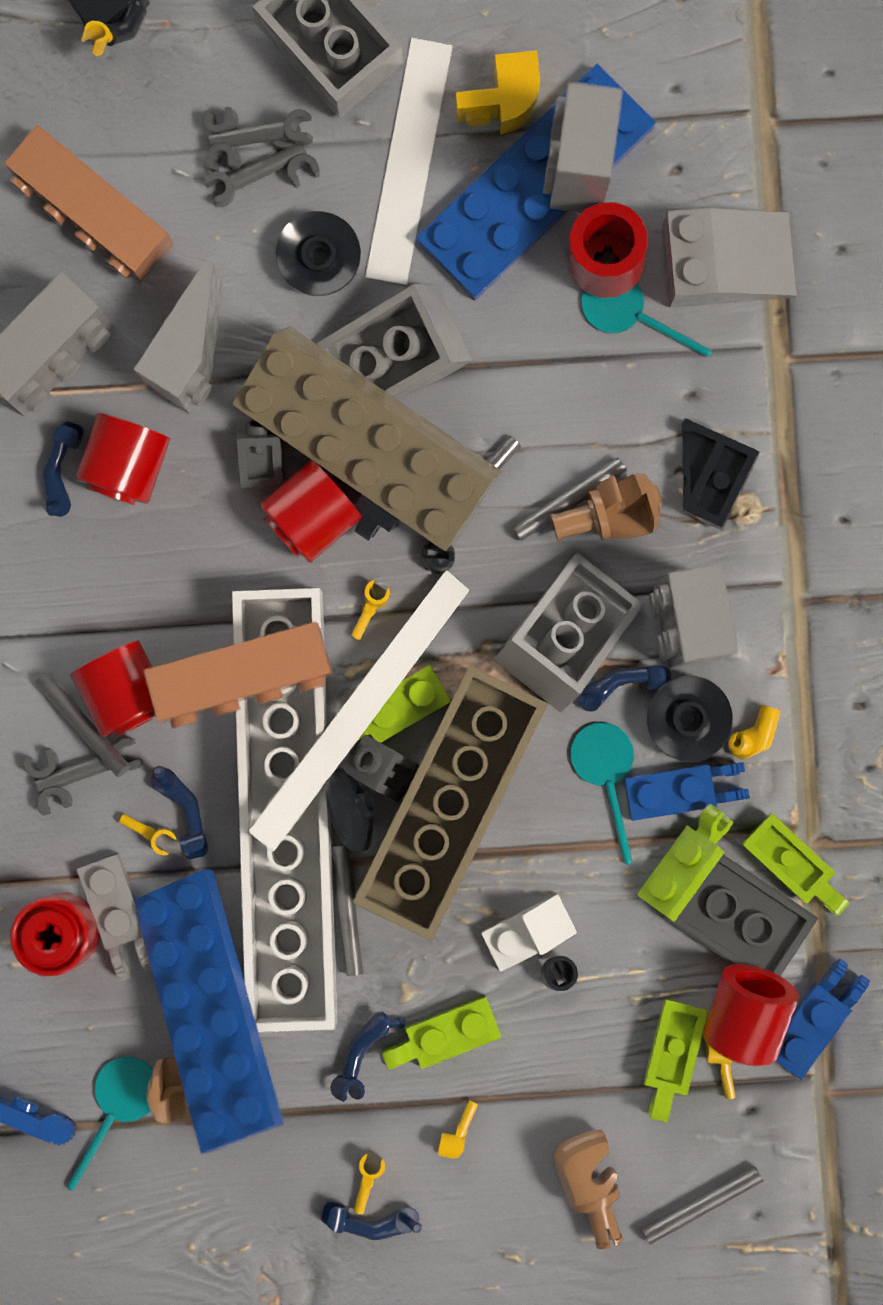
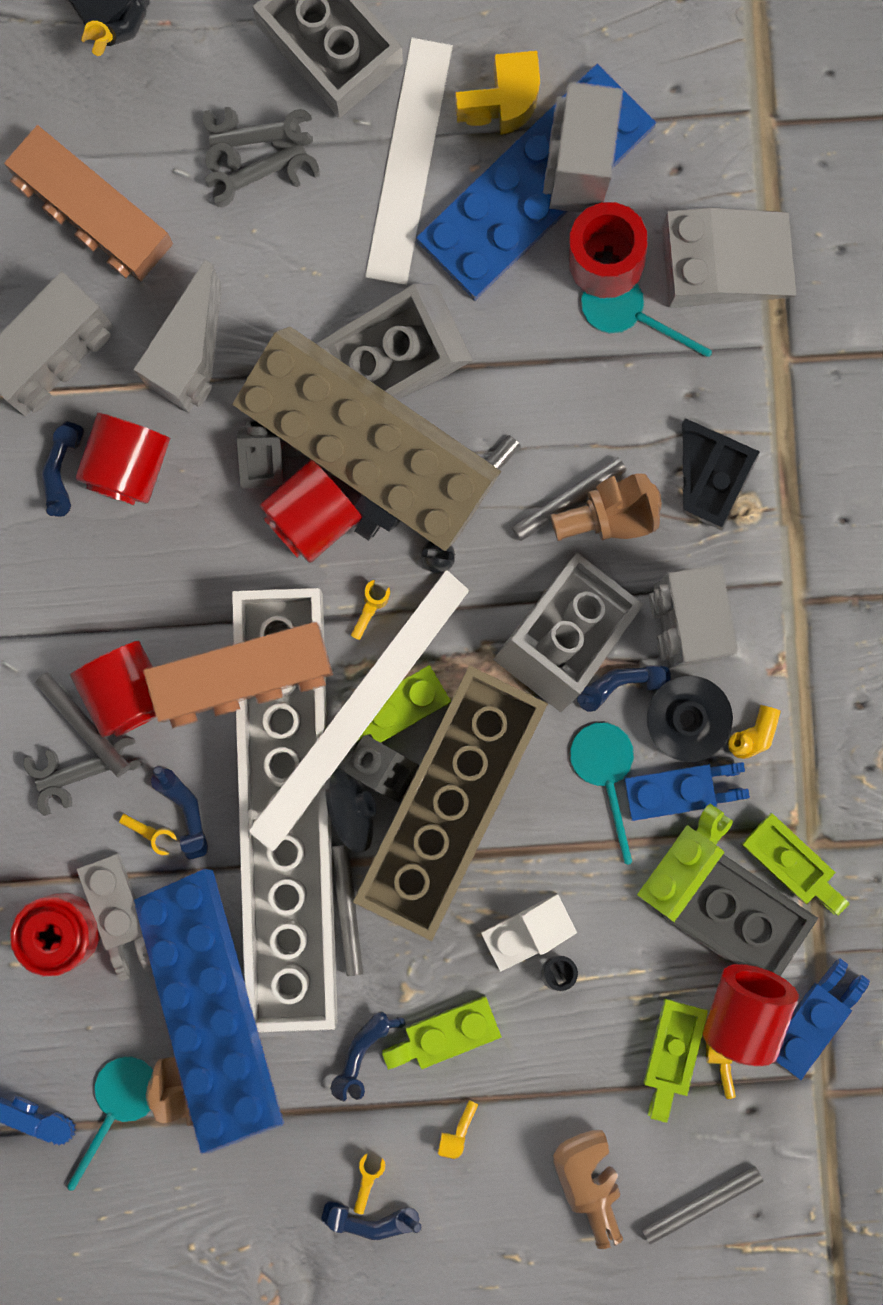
black dish [276,211,361,296] -> none

